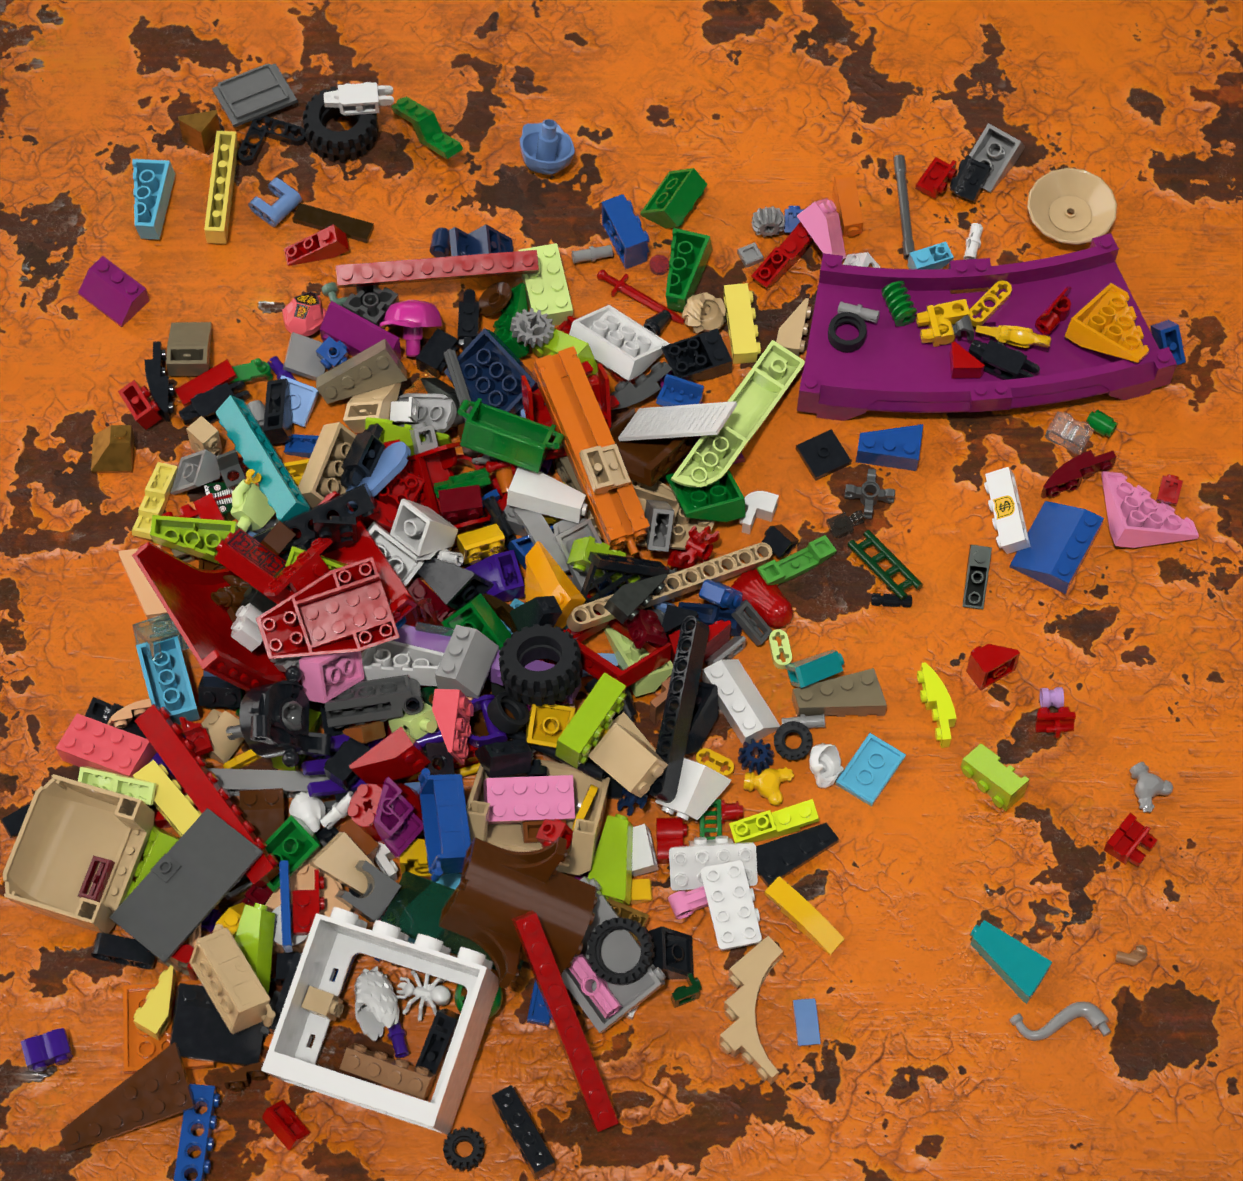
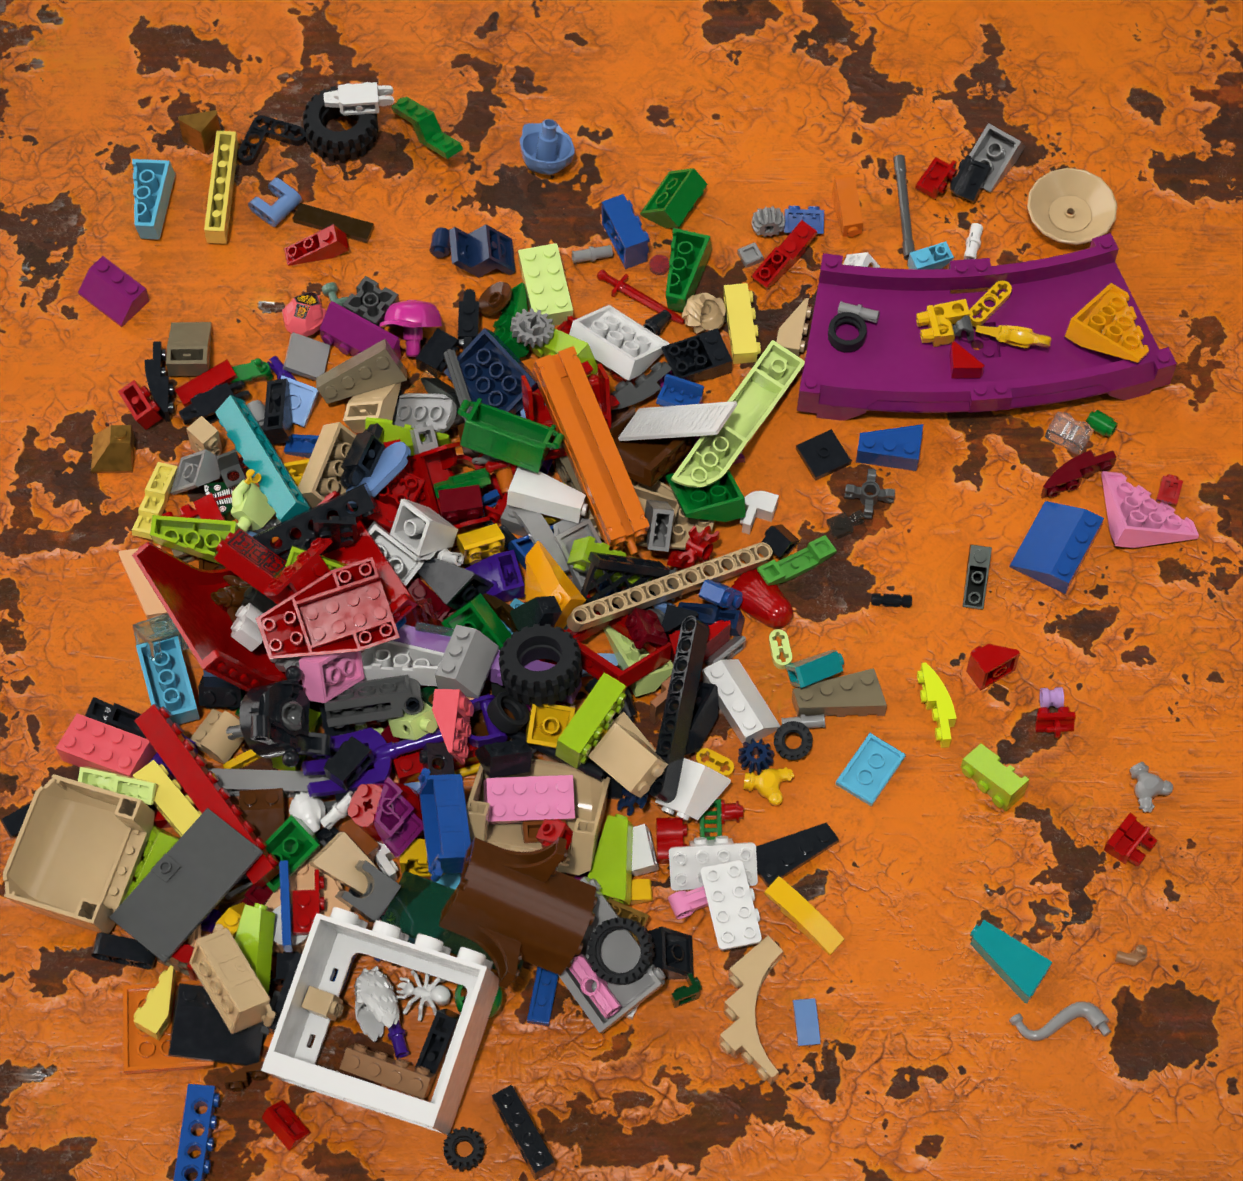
dark purple brick [21,1028,73,1072] -> none
reddish brown wing [60,1042,196,1153] -> none
dark red tile [78,855,115,902] -> none
light nougat slope [107,699,152,728] -> none
red slope [179,717,214,755] -> none
dark grey piece [212,63,298,127] -> none
reddish brown slope [261,521,296,556] -> none
blue brick [316,336,349,369] -> none
brick [336,250,539,288] -> none
dark orange slope [343,721,386,744] -> none
red slope [349,727,430,784] -> none
white bracket [390,397,419,422] -> none
black pin [482,496,514,537] -> none
red brick [512,910,619,1132] -> none
black tile [527,759,548,777] -> none
yellow piece [572,784,598,831] -> none
tan brick [579,444,631,494] -> none
pearl dark grey slope [604,574,668,624] -> none
neon yellow slope [729,799,820,843] -> none
dark grey tile [731,600,772,646] -> none
bright pink slope [797,198,846,260] -> none
white hair [809,743,844,788] -> none
dark green bar [847,530,923,600] -> none
green piece [881,281,917,327] -> none
black hinge [969,340,1040,380] -> none
white brick [984,467,1031,554] -> none
red panel [1035,286,1072,335] -> none
blue slope [1151,320,1186,365] -> none

